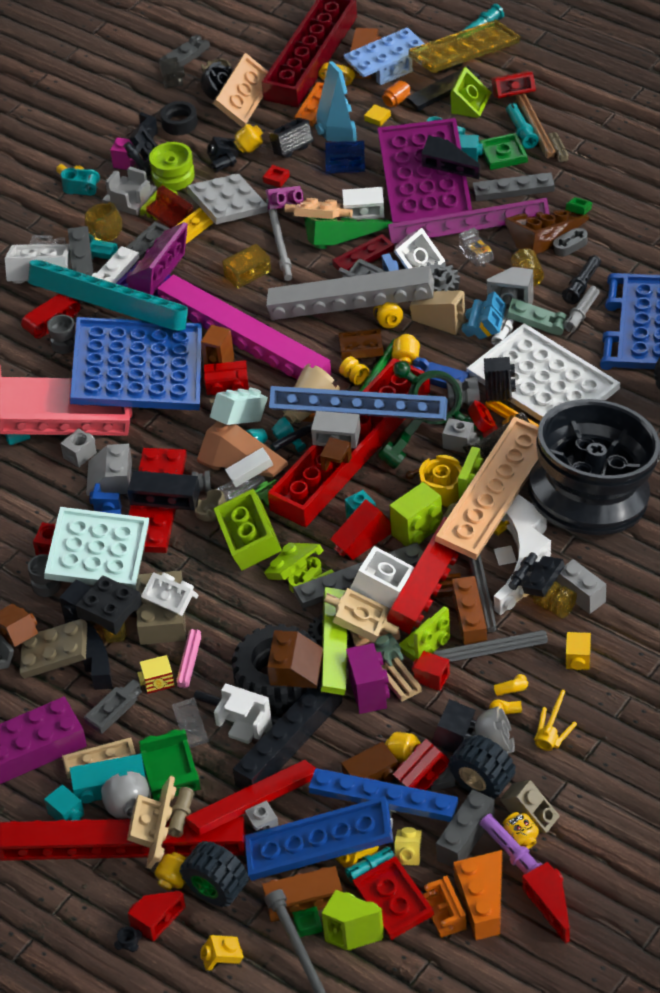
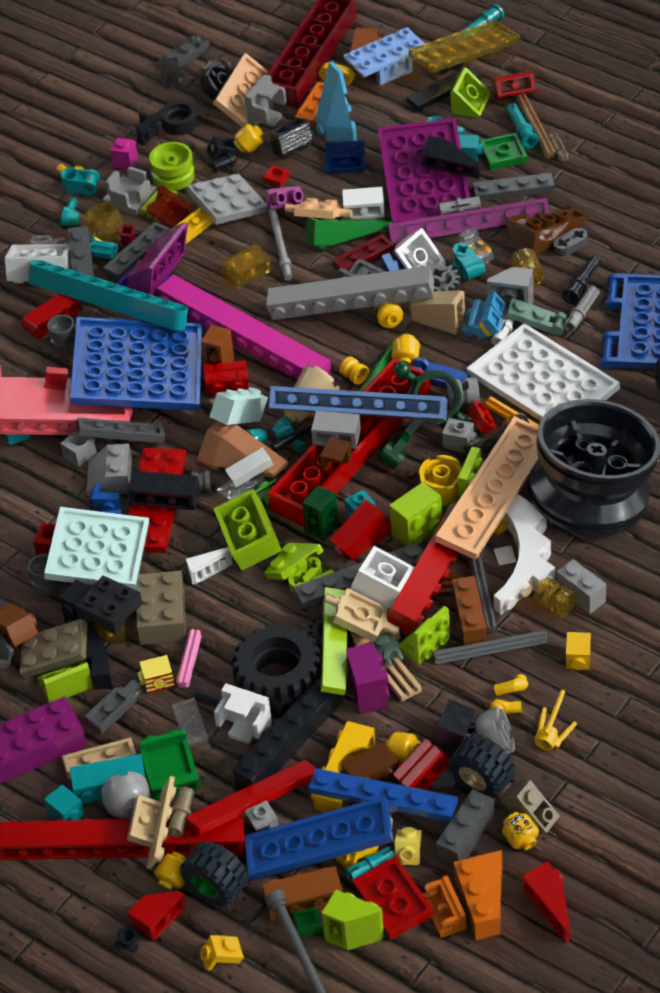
white plate [92,246,139,284] -> none
black plate [123,125,157,176] -> none
white bracket [141,572,198,616] -> none
dark tan hair [195,489,227,522] -> none
reddish brown slope [267,630,323,688] -> none
reddish brown slope [339,328,384,360] -> none
yellow tile [364,105,391,127] -> none
orange brick [382,80,410,108] -> none
red brick [412,651,450,691] -> none
medium lavender pin [479,813,542,874] -> none
black brick [483,357,516,402] -> none
black plate [508,552,565,597] -> none
green tile [565,197,593,215] -> none
none -> lime slope [37,661,93,703]
none -> red plate [44,367,68,390]
none -> teal bar [61,198,80,227]
none -> dark grey plate [76,417,165,444]
none -> dark red bush [118,224,136,250]
none -> white slope [186,547,233,585]
none -> light grey panel [245,74,287,127]
none -> dark green brick [302,486,339,541]
none -> yellow arch [311,721,376,813]
none -> light grey pin [439,196,481,215]
none -> teal piece [452,243,486,281]

